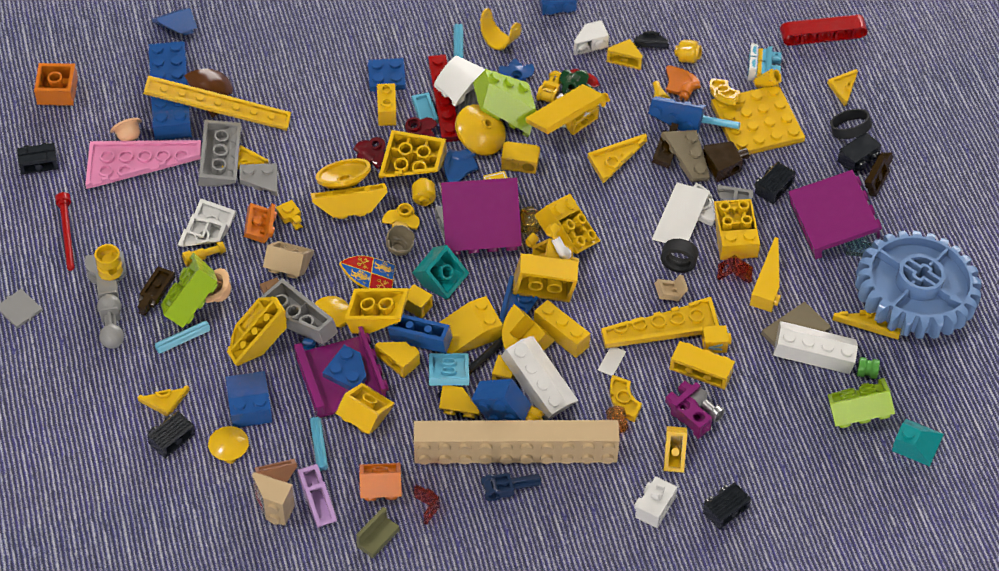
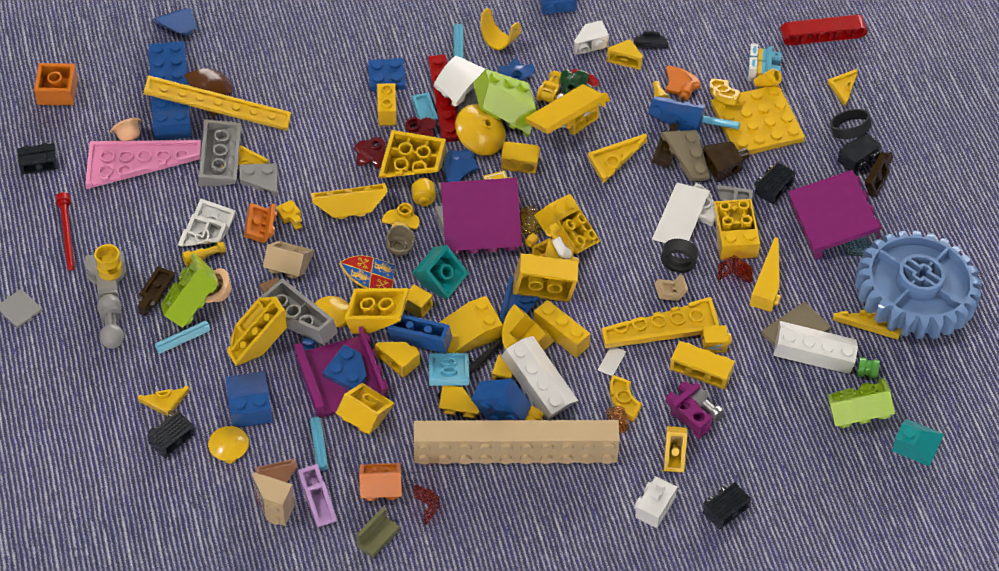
yellow dish [316,158,371,190] -> none
dark blue connector [480,473,541,501] -> none
yellow head [675,40,702,63] -> none

